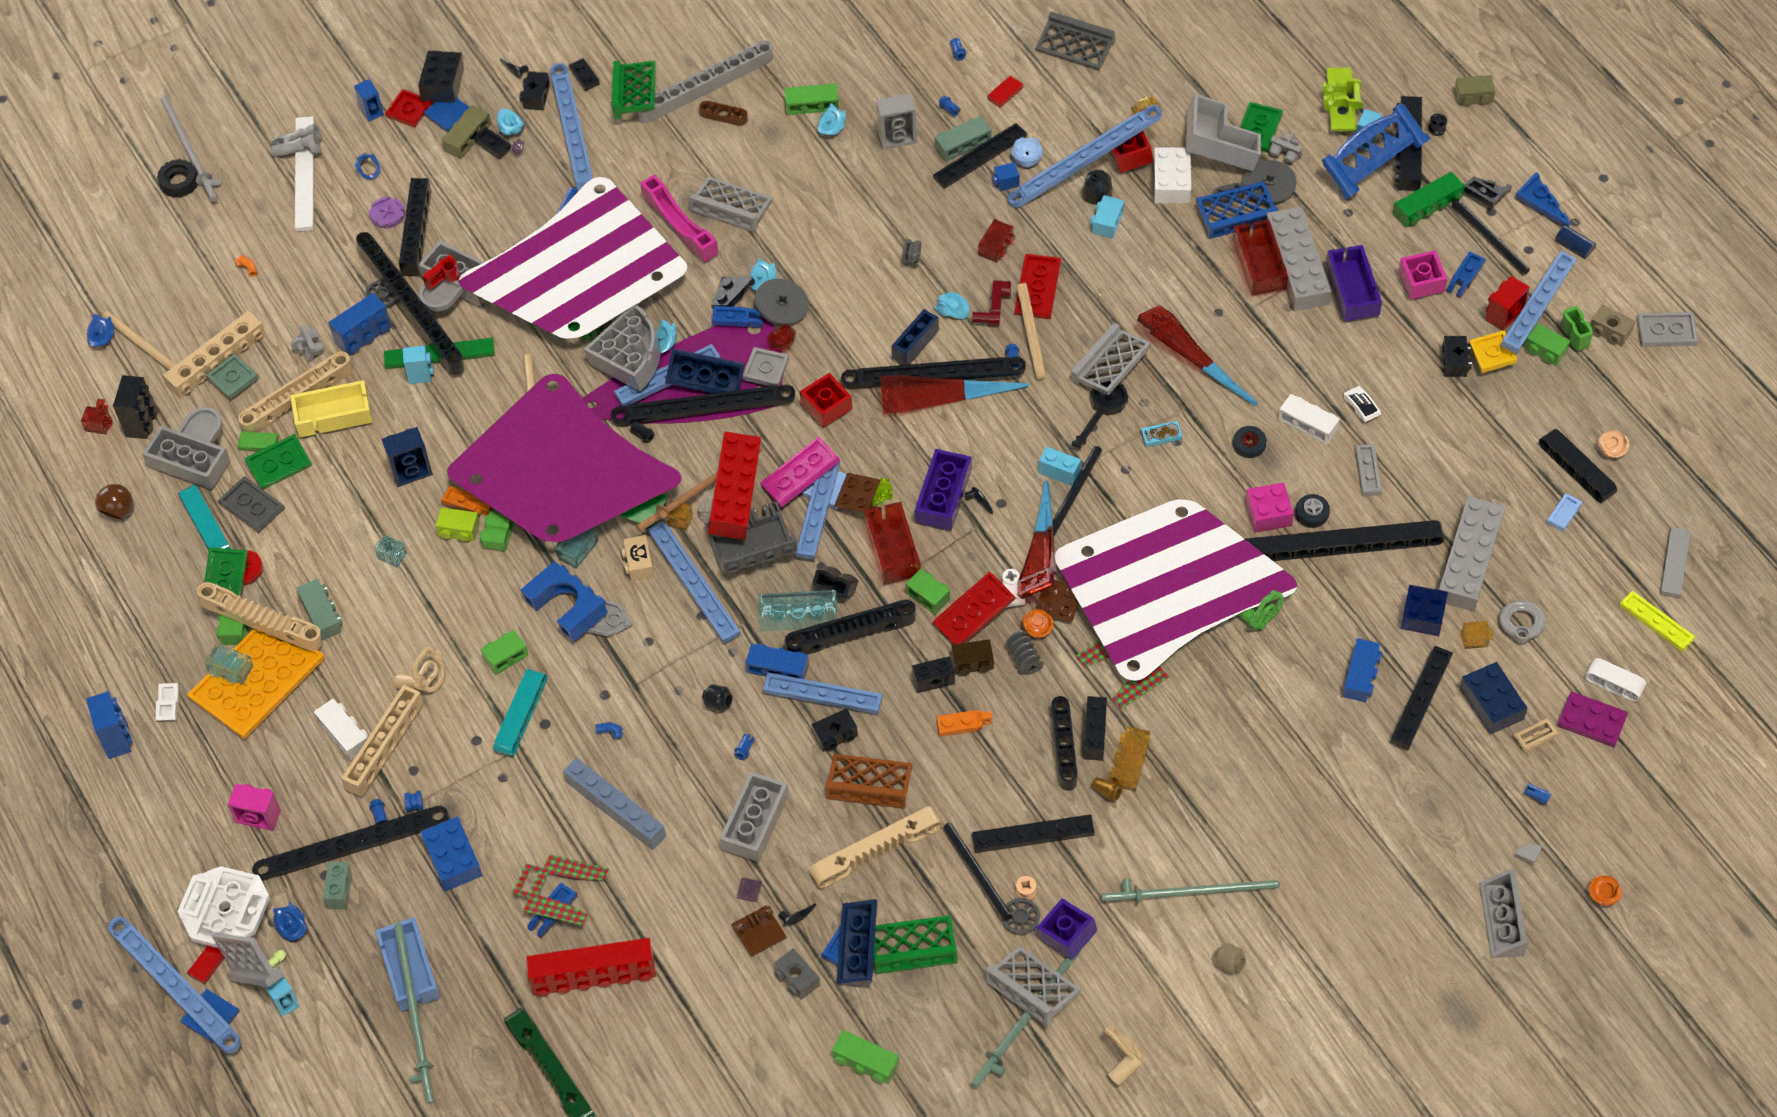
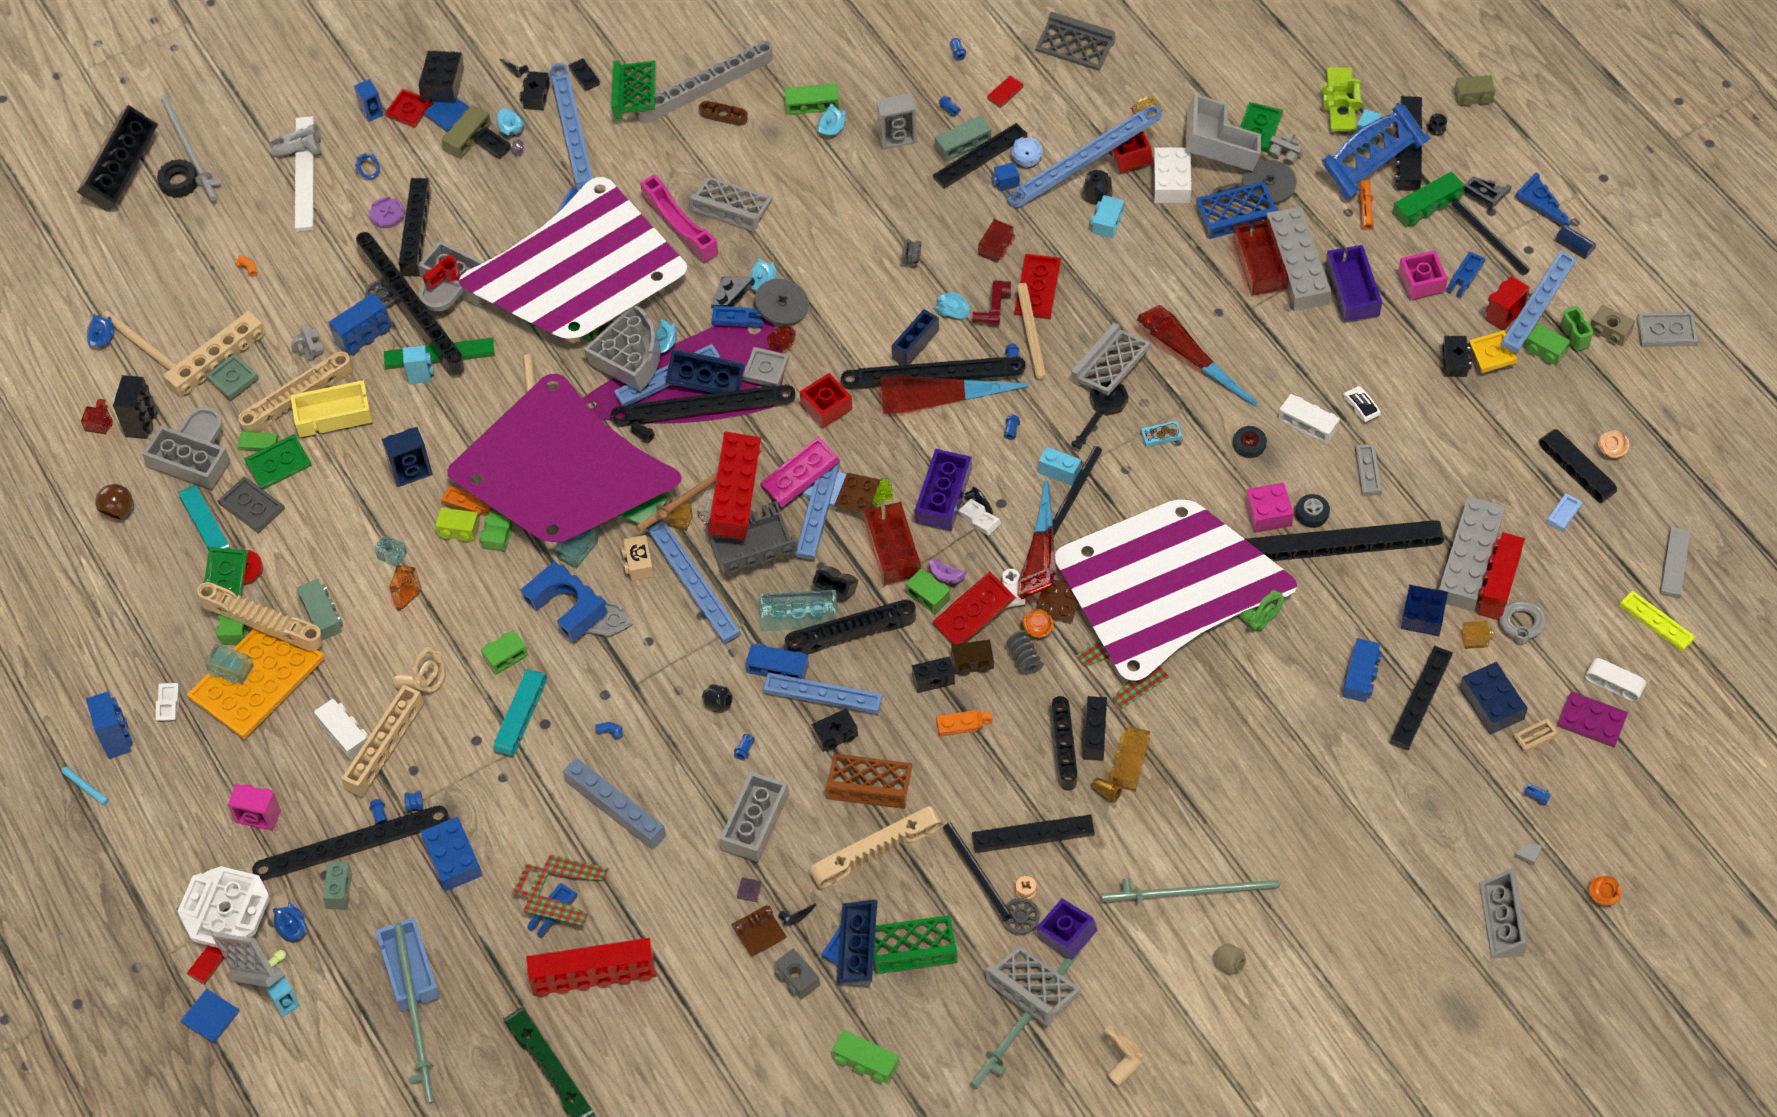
medium blue plate [108,916,241,1053] -> none
none -> medium azure bar [62,766,109,805]
none -> black brick [77,105,158,211]
none -> clear orange tile [389,565,421,611]
none -> medium lavender hat [930,558,967,585]
none -> white slope [958,499,1001,536]
none -> blue pin [1004,414,1020,440]
none -> orange pin [1359,180,1374,230]
none -> red piece [1477,532,1525,621]

